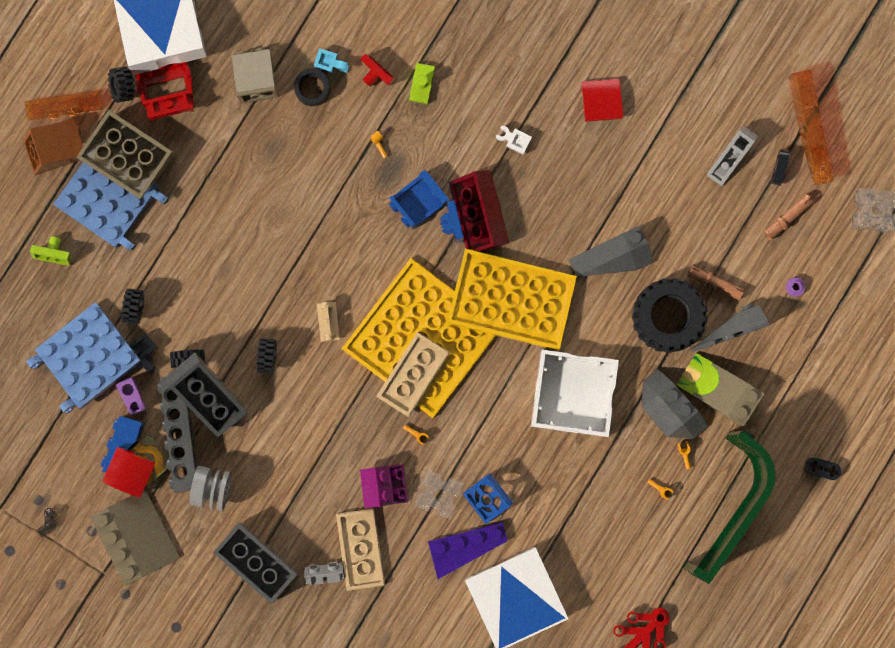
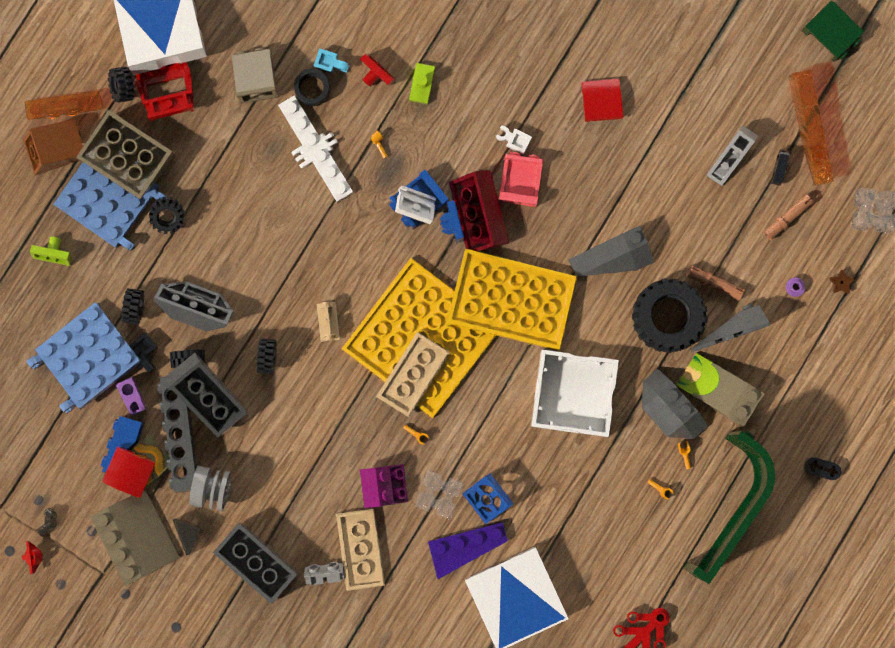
none -> red piece [22,541,43,574]
none -> black tyre [149,197,184,234]
none -> dark grey wedge [154,281,233,331]
none -> clear smoke slope [173,518,204,556]
none -> white hinge [278,95,353,202]
none -> white plate [395,186,436,224]
none -> coral panel [499,152,543,207]
none -> dark green panel [801,0,864,62]
none -> reddish brown plate [829,270,854,294]

